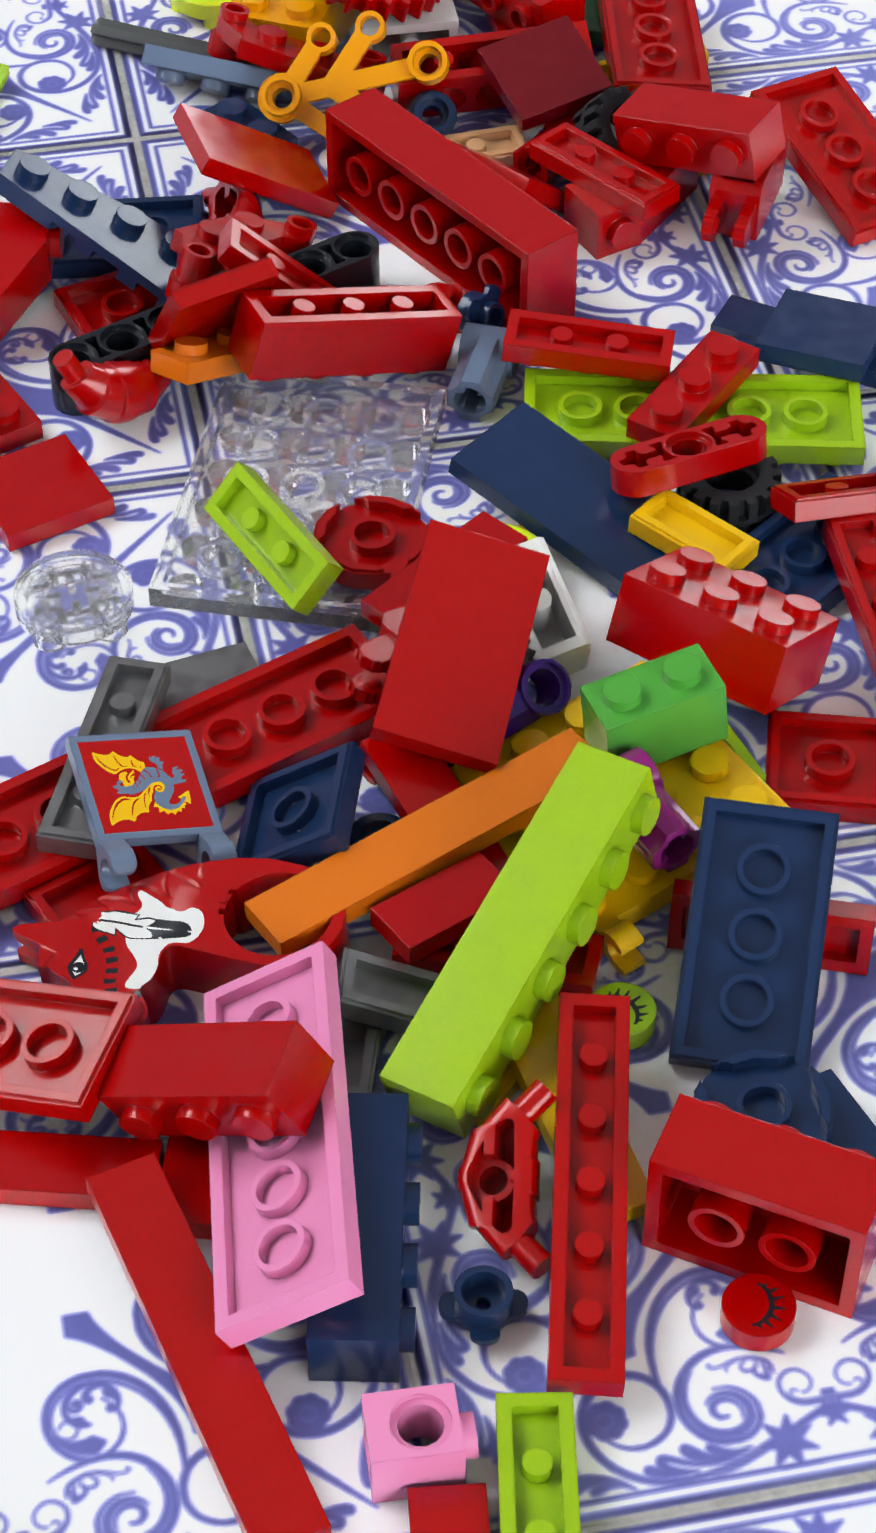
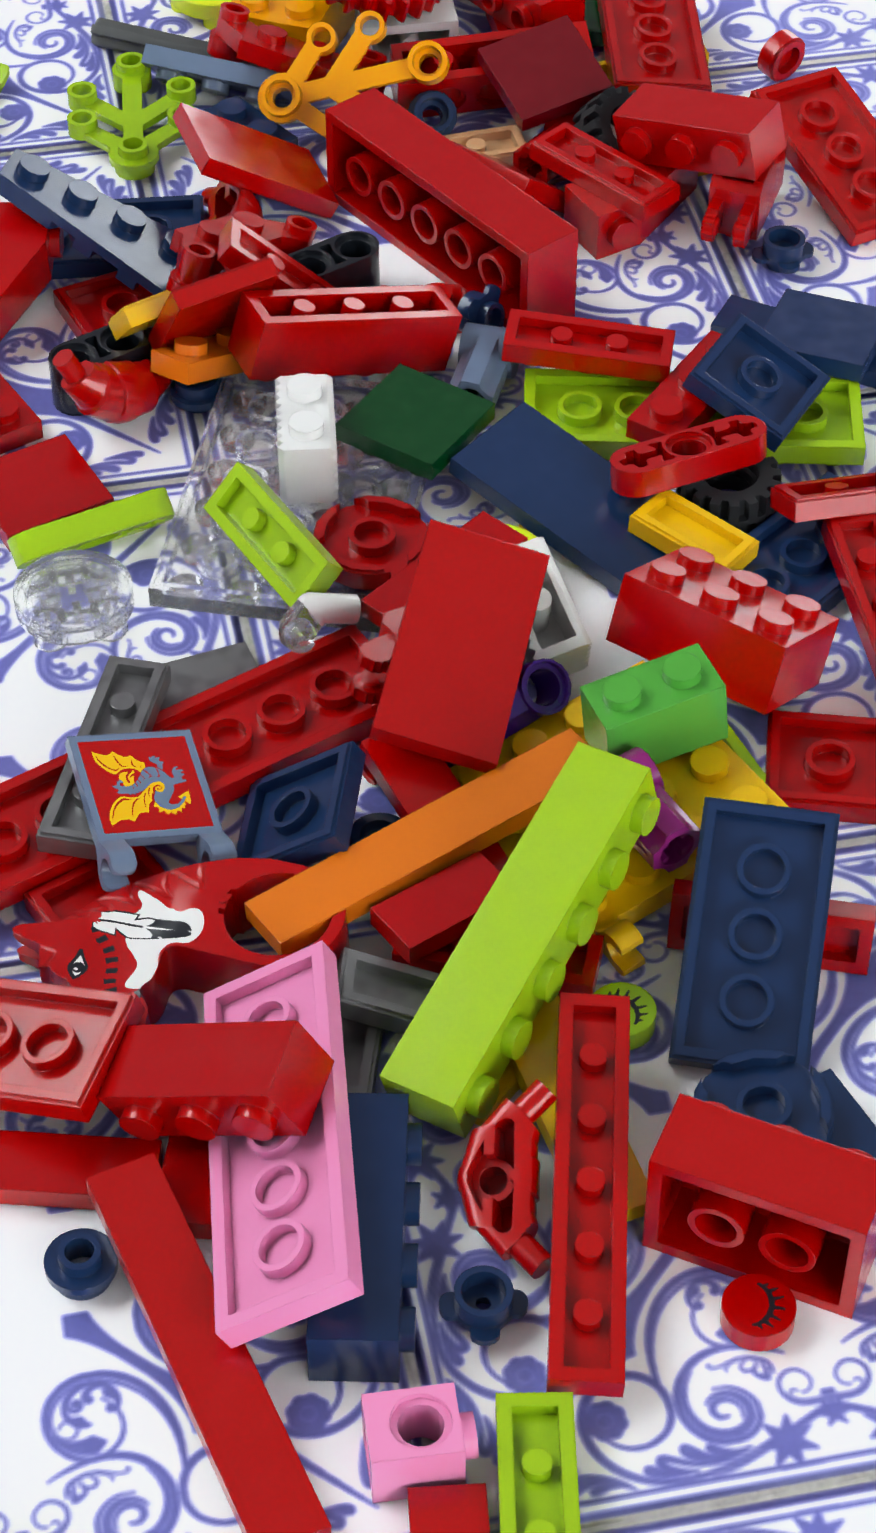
none -> lime beam [7,487,176,569]
none -> dark blue plate [43,1228,119,1301]
none -> lime plant [67,52,197,180]
none -> yellow tile [108,290,171,340]
none -> dark blue plate [170,378,226,413]
none -> white brick [275,373,339,504]
none -> arm [278,592,361,654]
none -> dark green tile [336,364,495,481]
none -> dark blue tile [682,313,831,453]
none -> dark blue plate [752,225,814,274]
none -> red tile [758,29,805,81]

